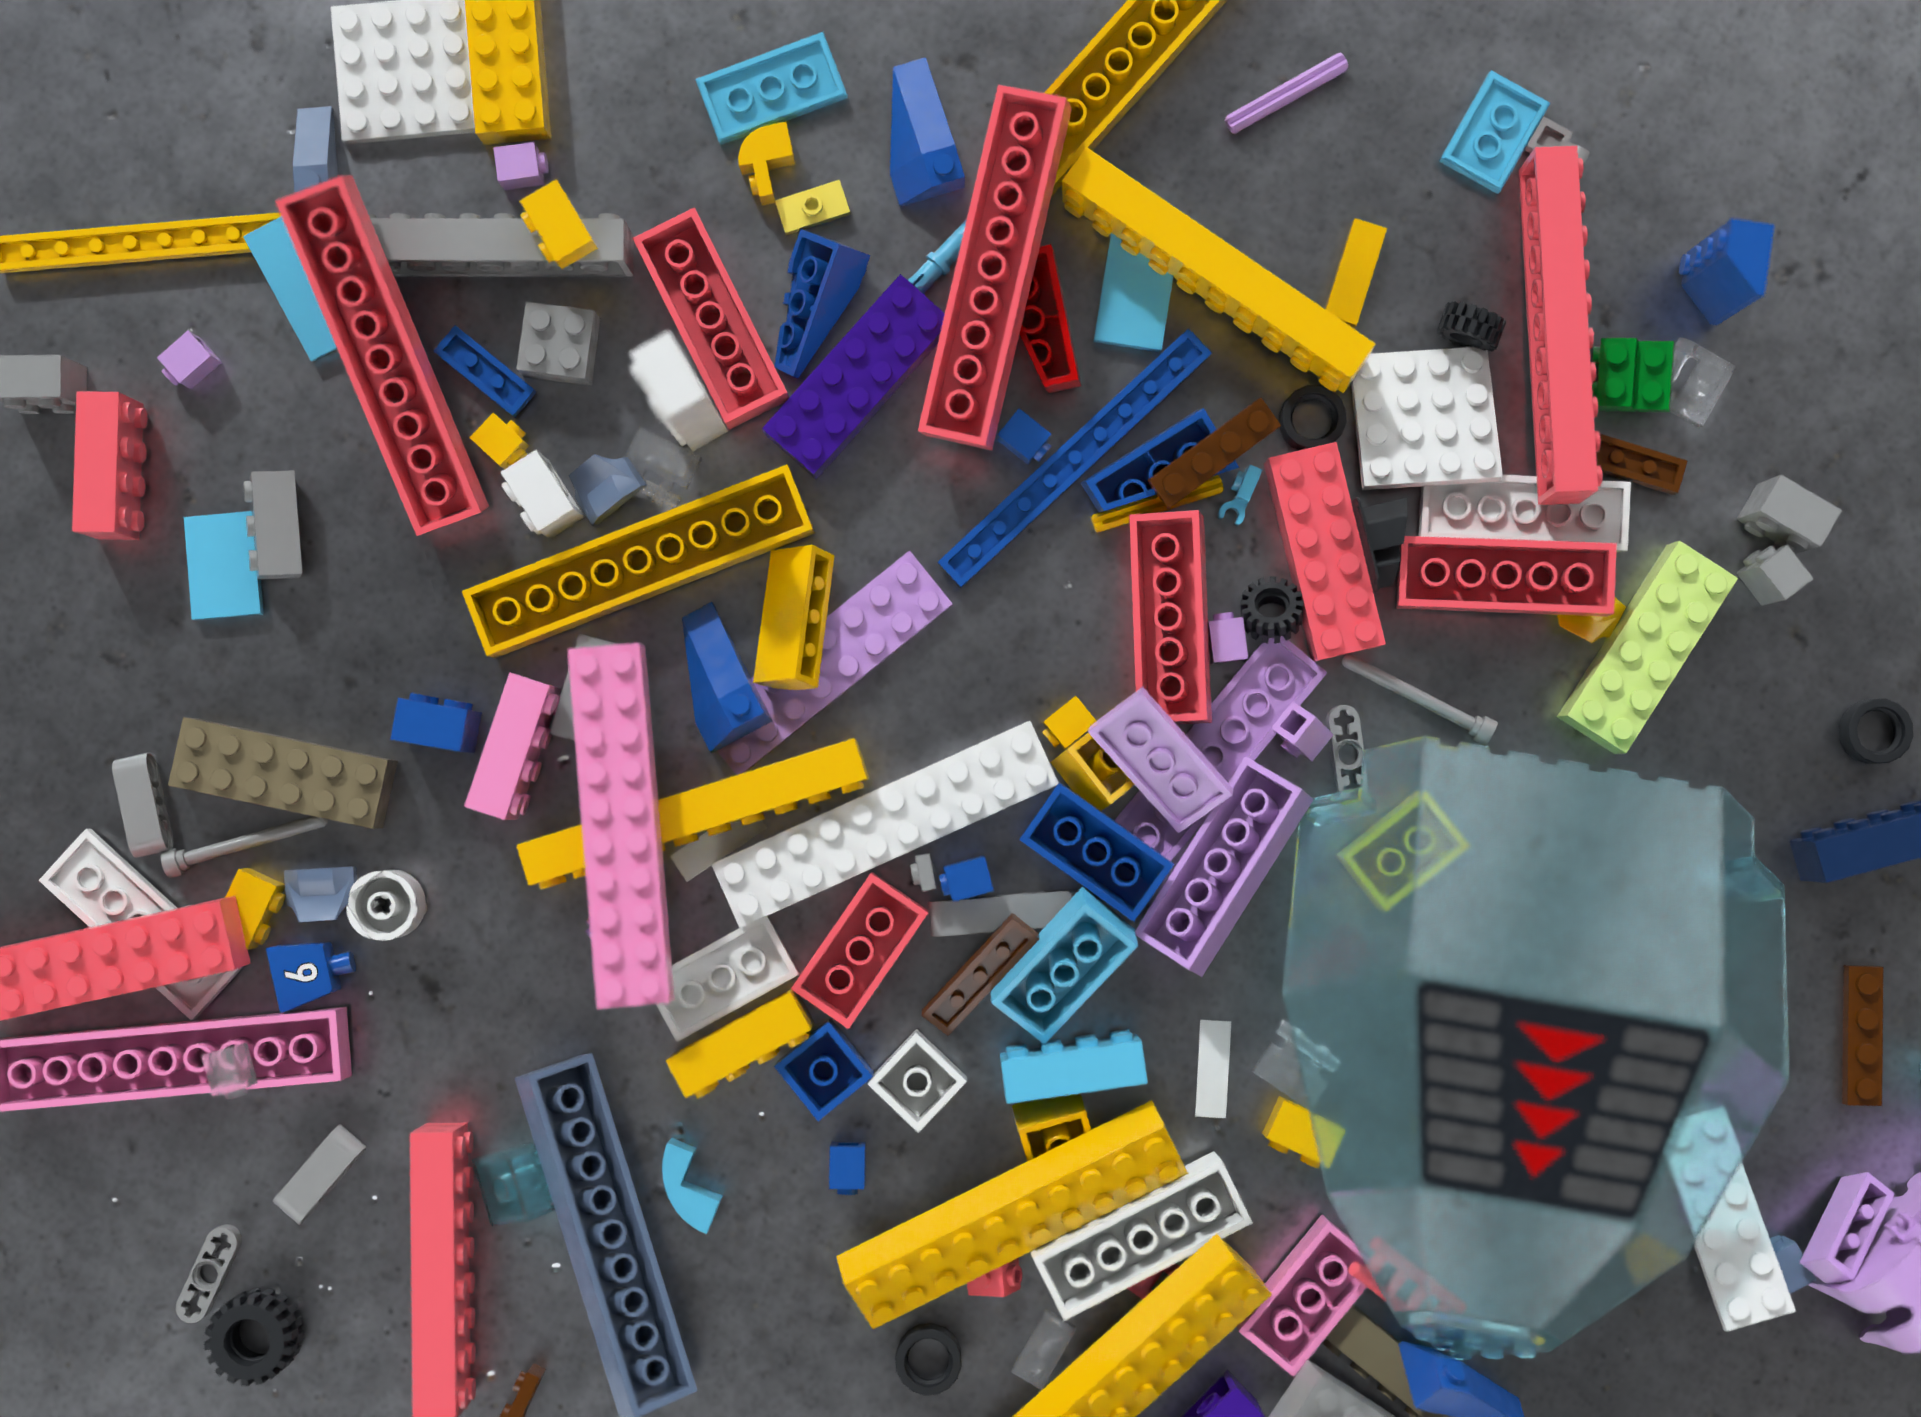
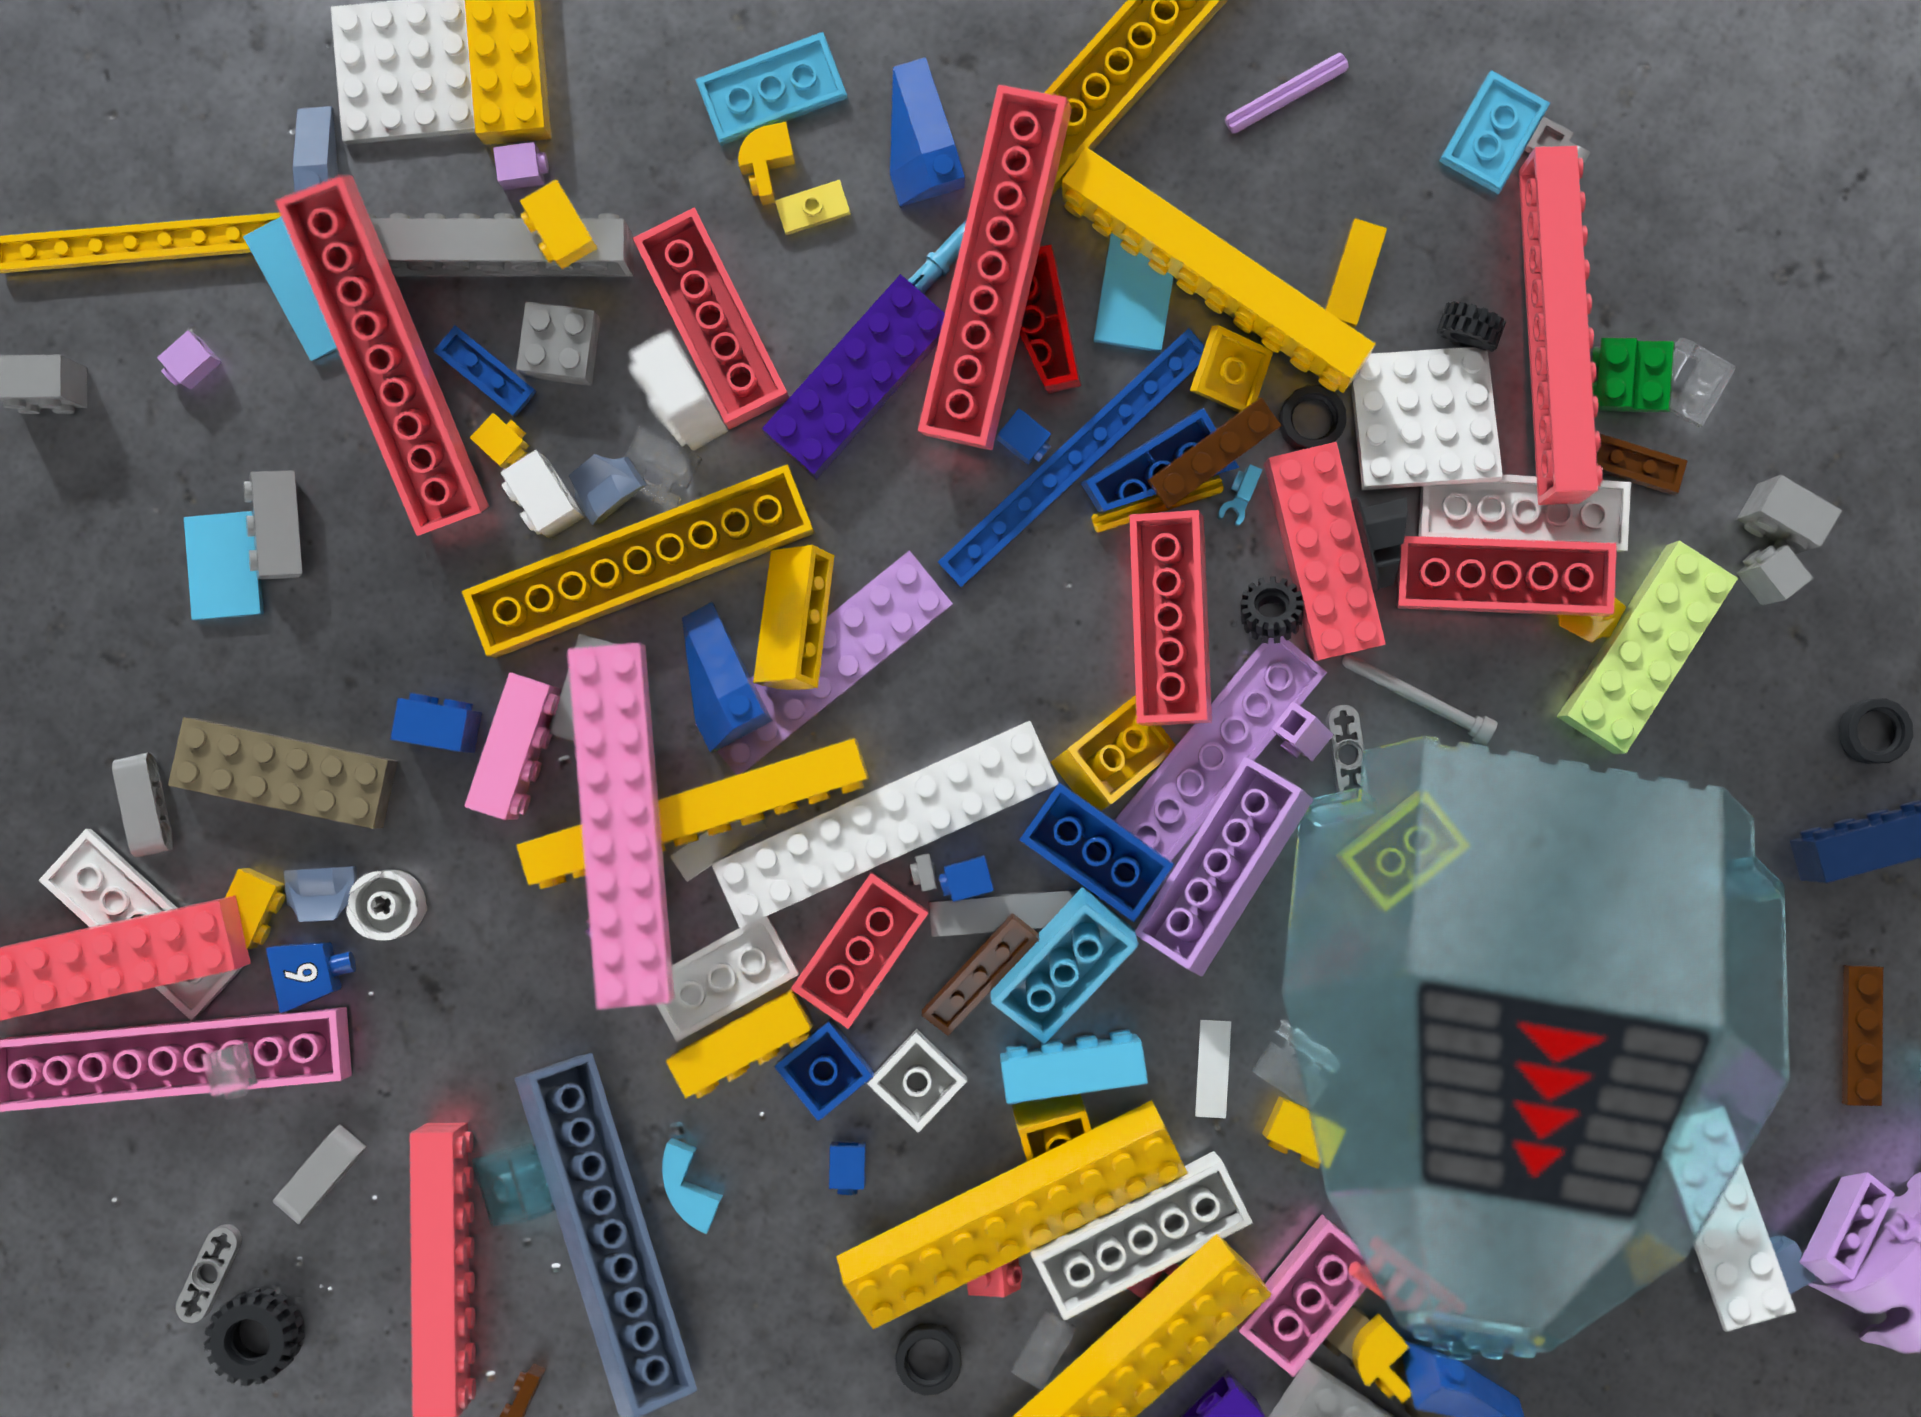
coral brick [72,391,148,540] -> none
light grey piece [161,816,328,878] -> none
blue wedge [774,229,871,378] -> none
yellow brick [1042,695,1096,749] -> none
lavender plate [1088,687,1234,833] -> none
lavender brick [1208,612,1248,665] -> none
blue slope [1679,218,1775,325] -> none
none -> yellow plate [1190,325,1273,413]
none -> yellow brick [1352,1313,1412,1403]

